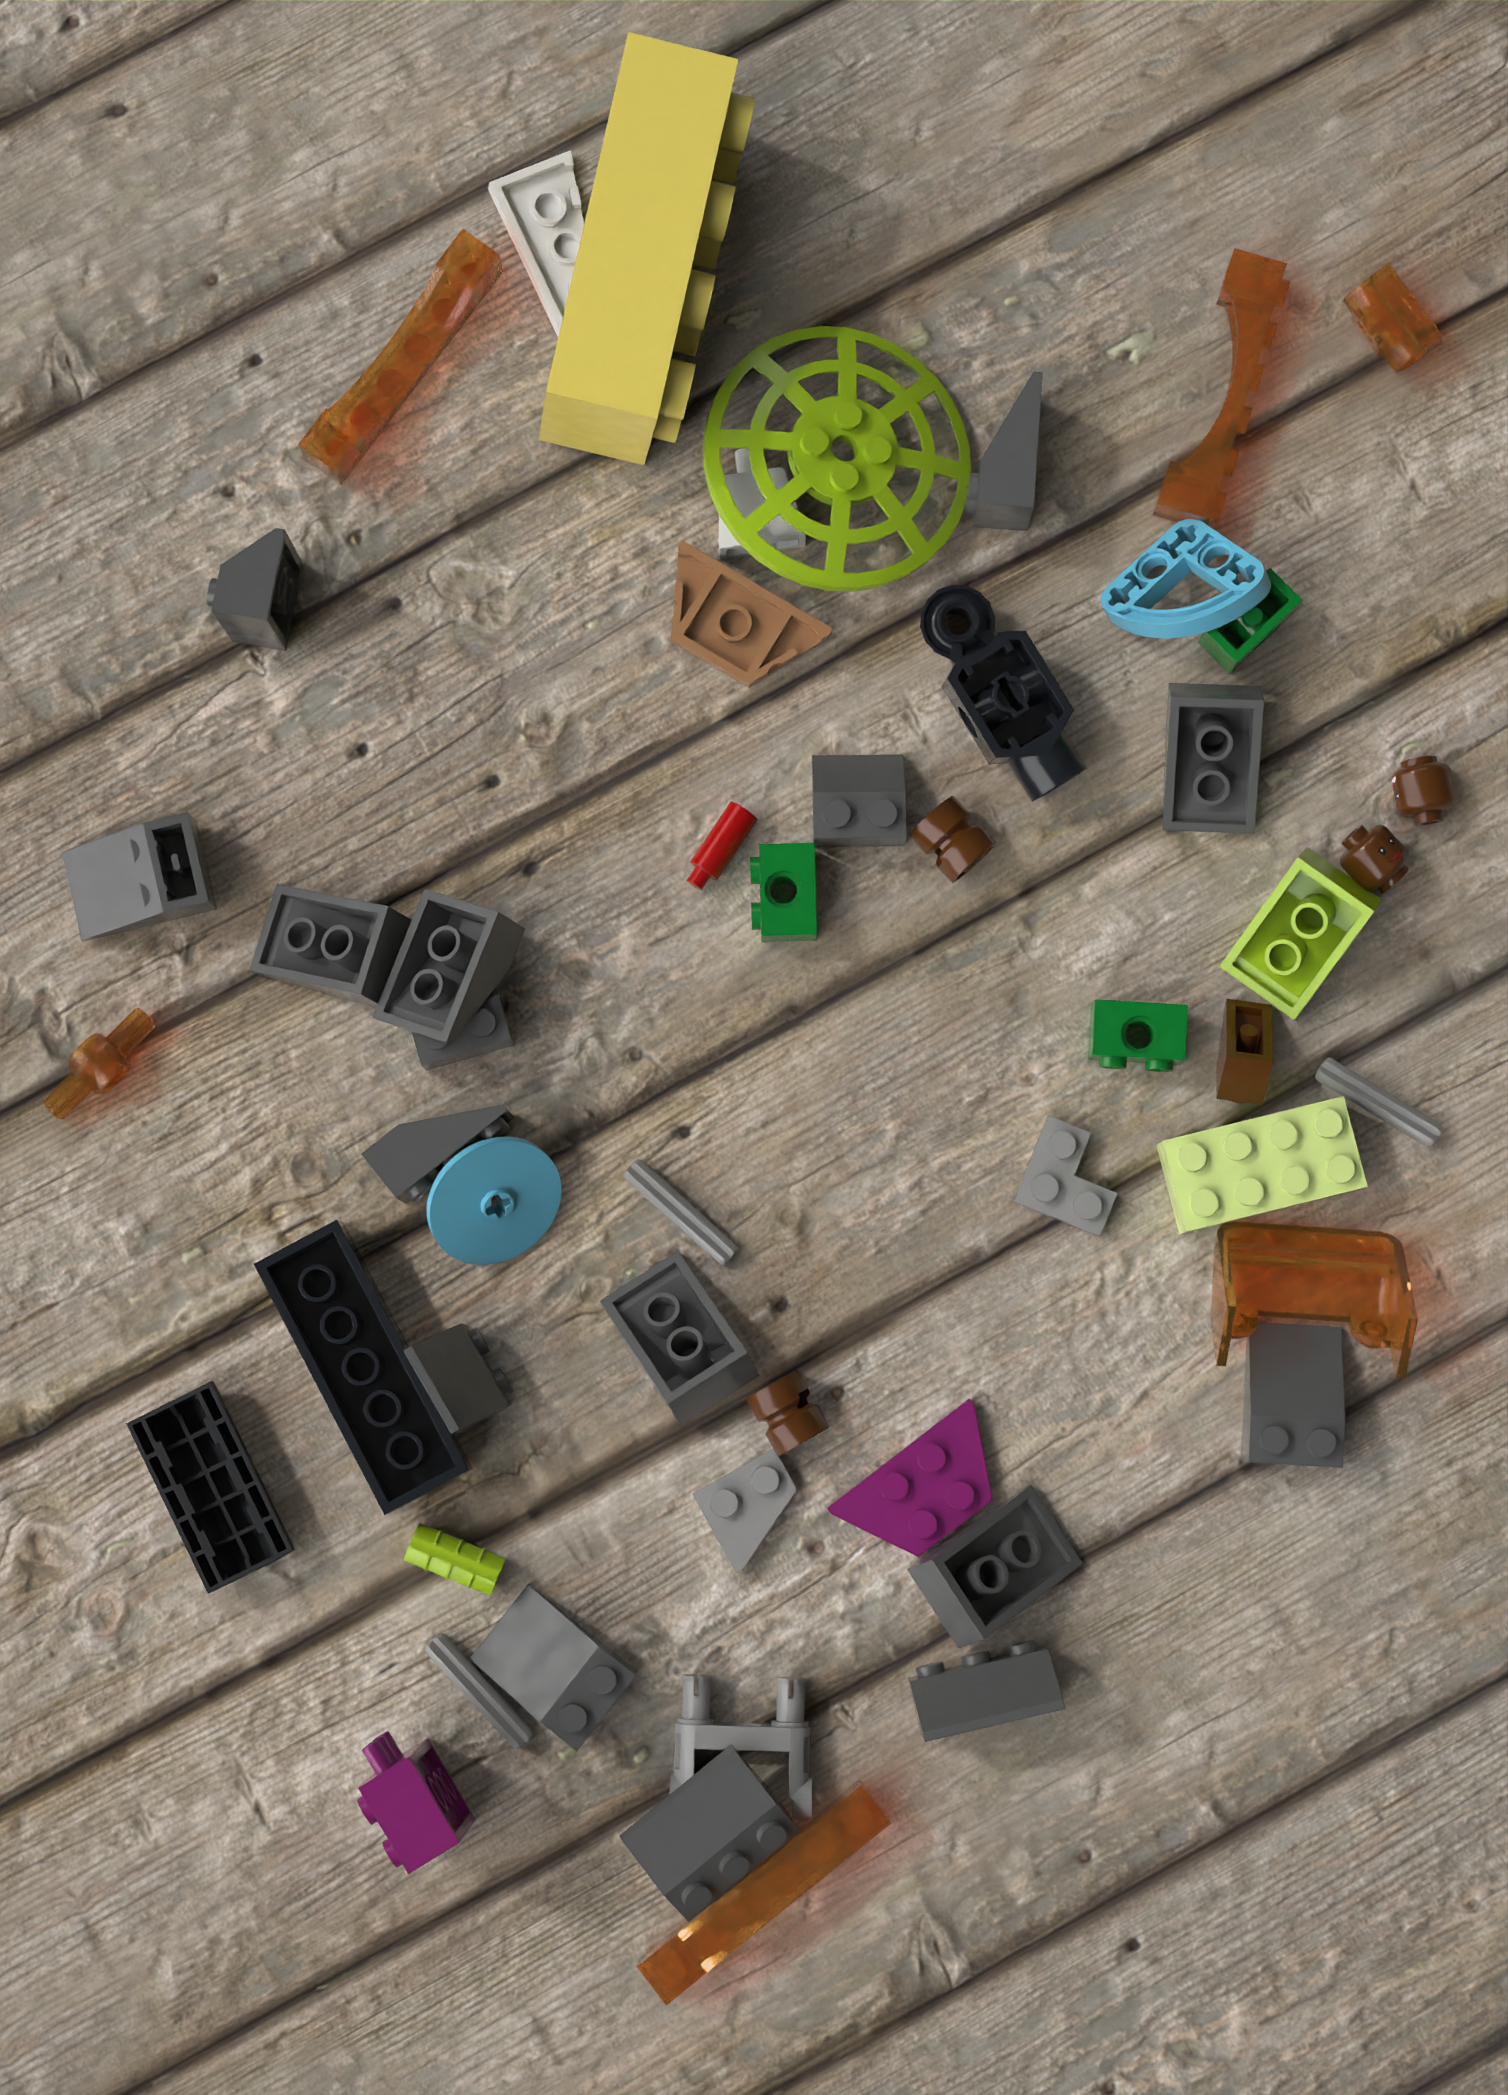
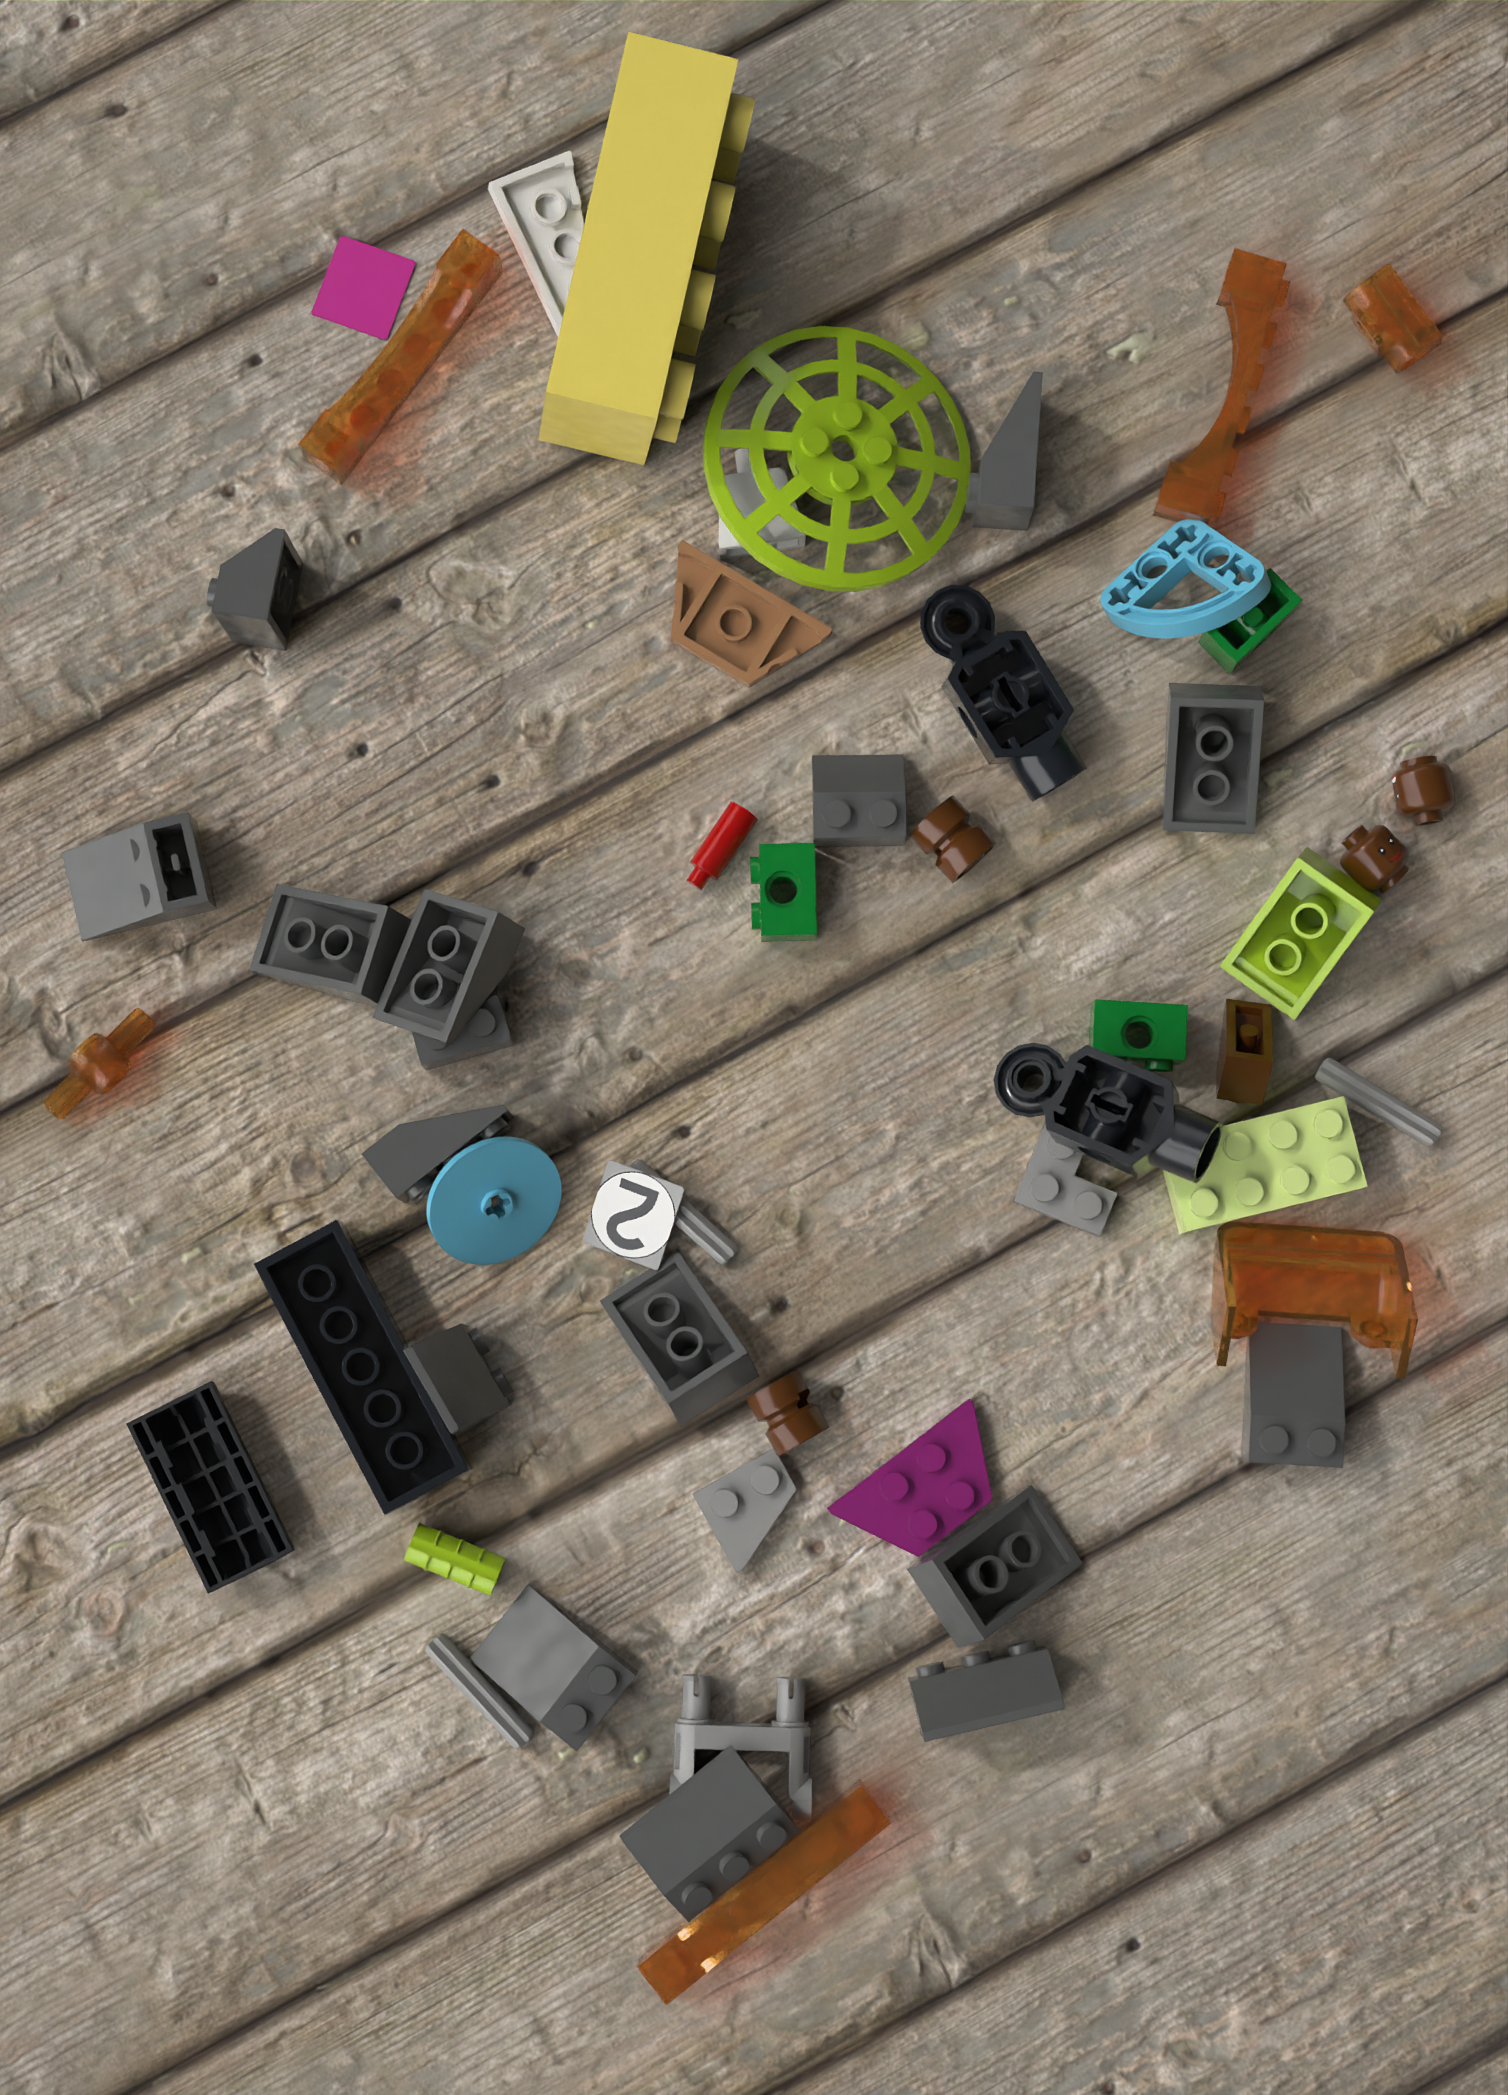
magenta piece [357,1731,476,1874] -> none
none -> dark pink sticker [311,236,415,340]
none -> sticker [582,1160,684,1270]
none -> black brick [994,1043,1222,1183]

